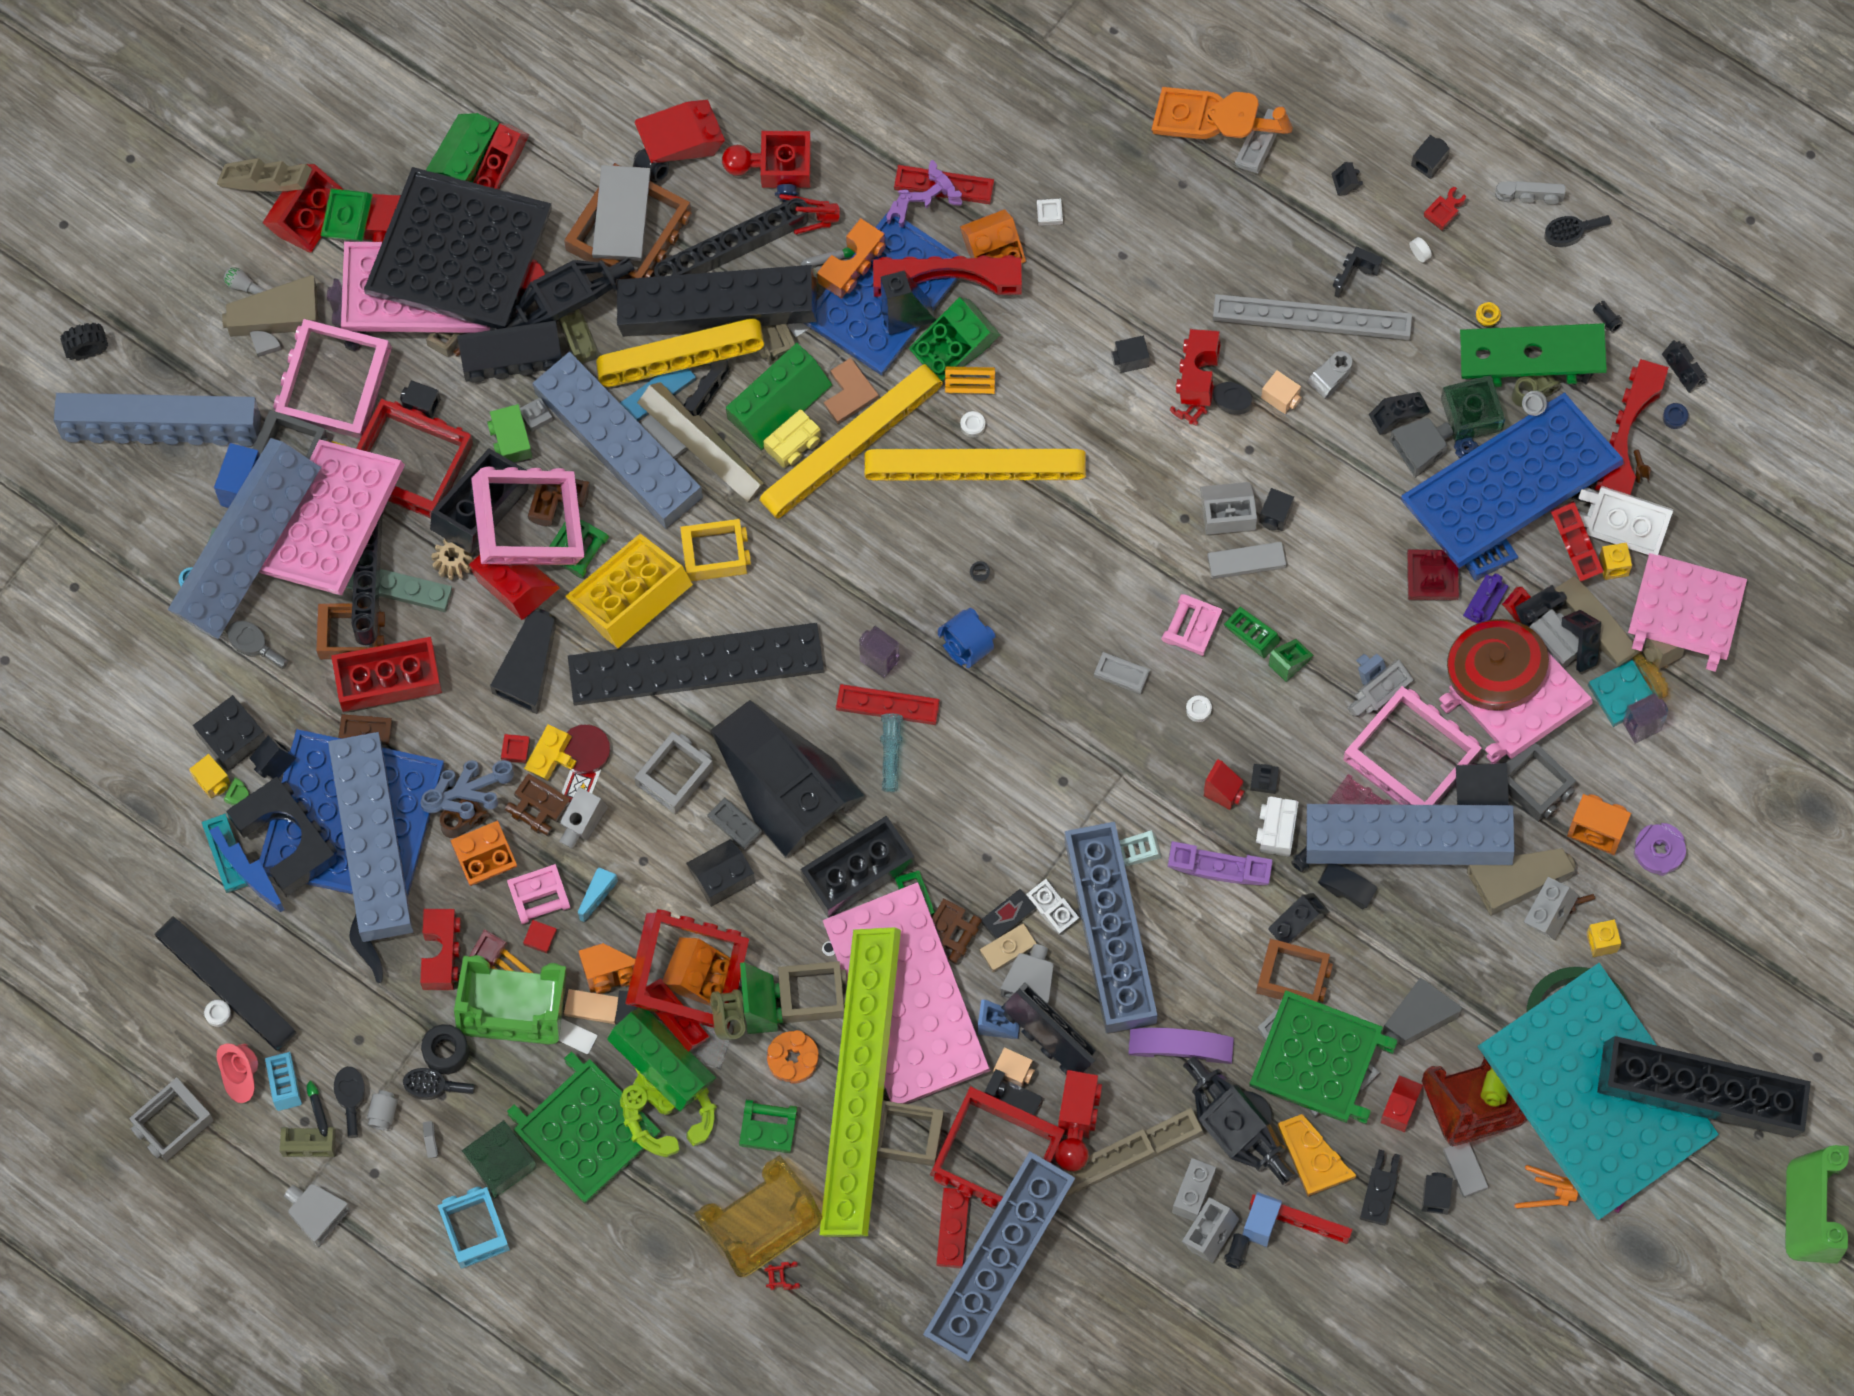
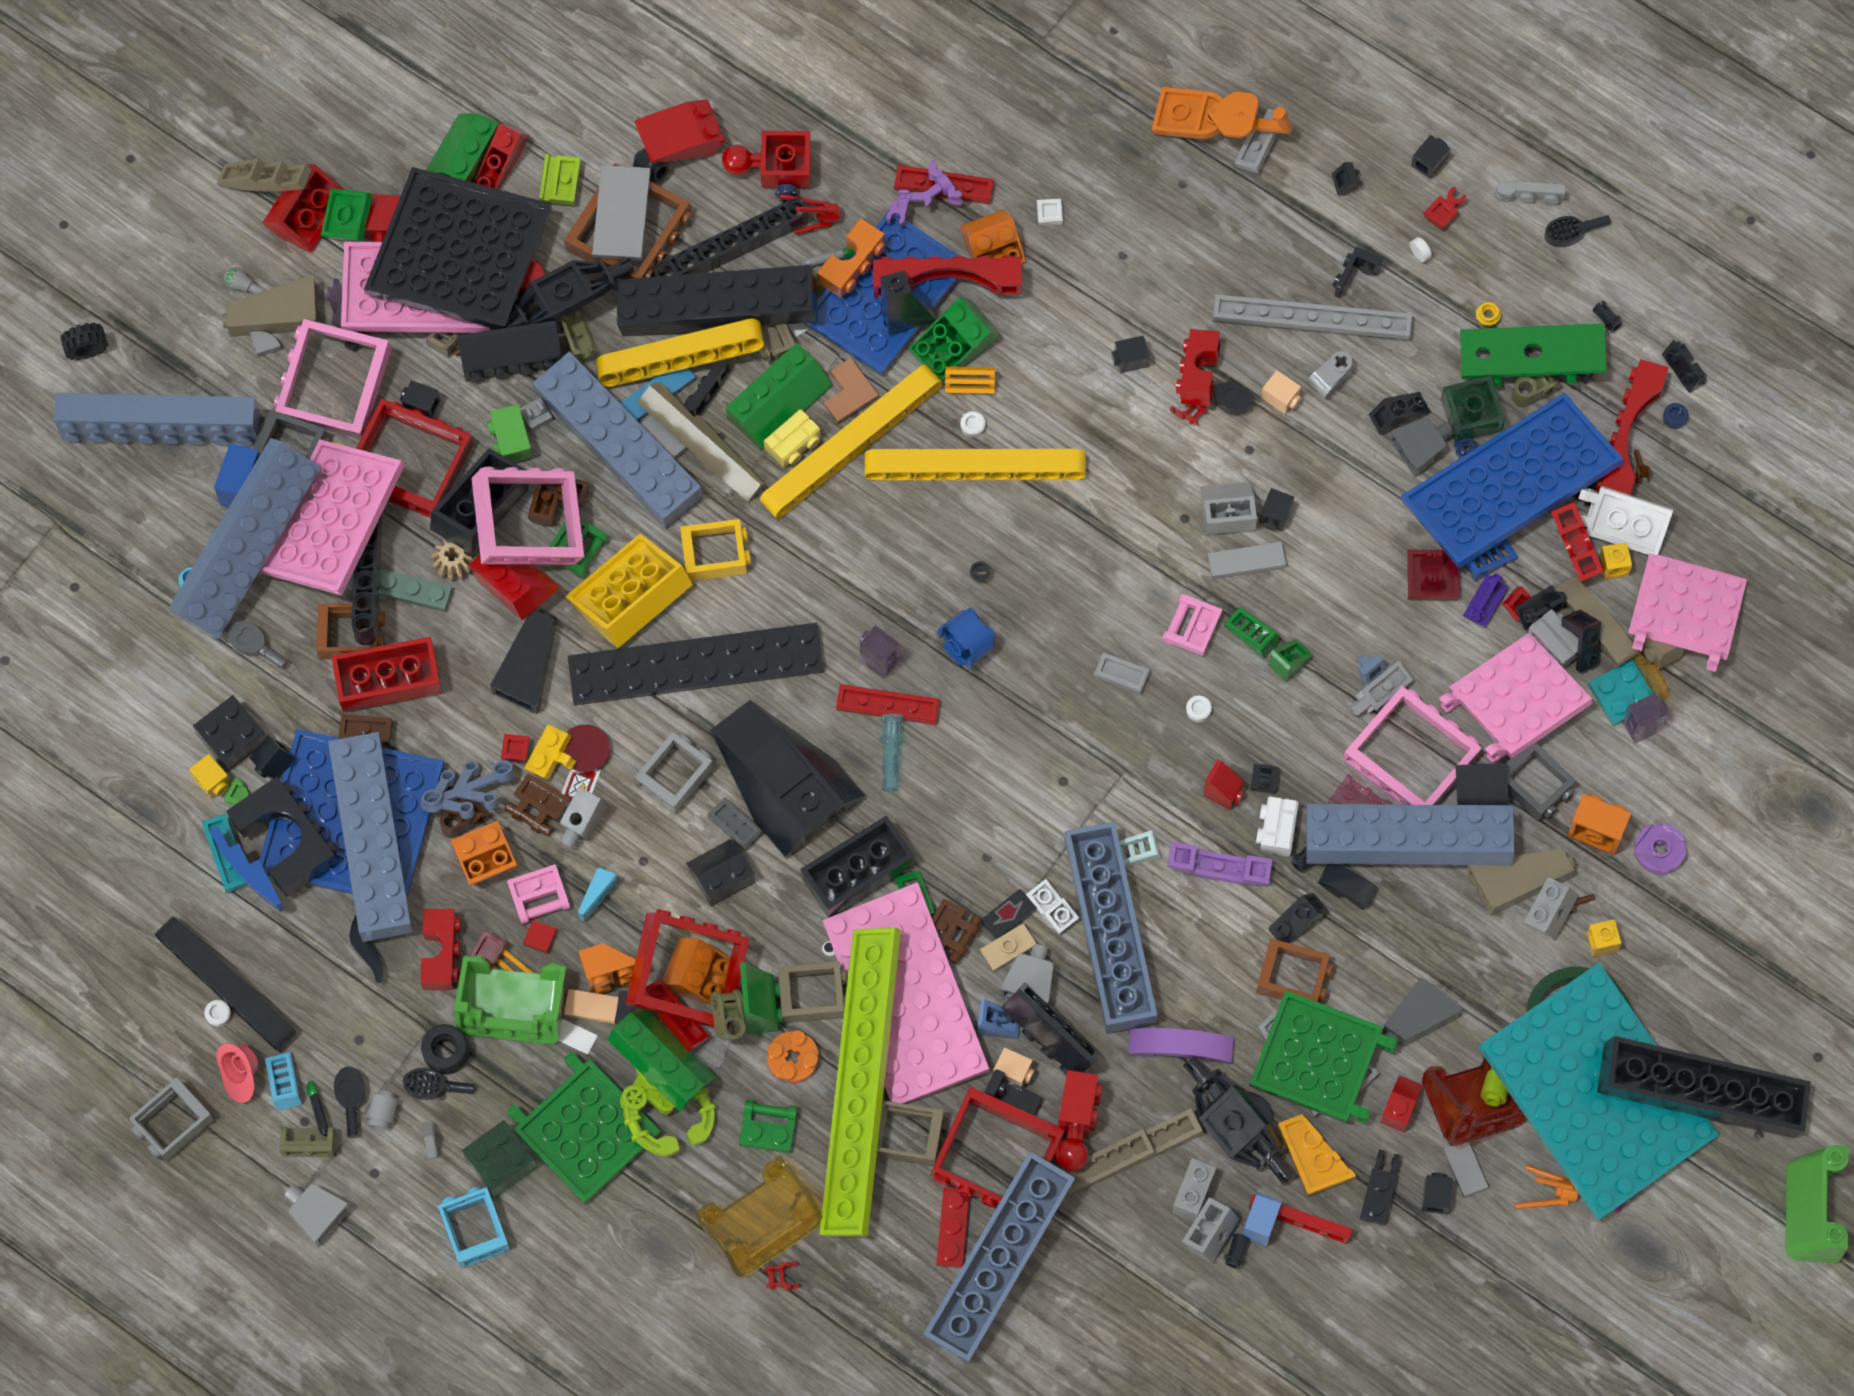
reddish brown dish [1447,619,1549,710] -> none
light grey plate [1522,391,1547,416] -> none
none -> lime plate [539,154,581,206]

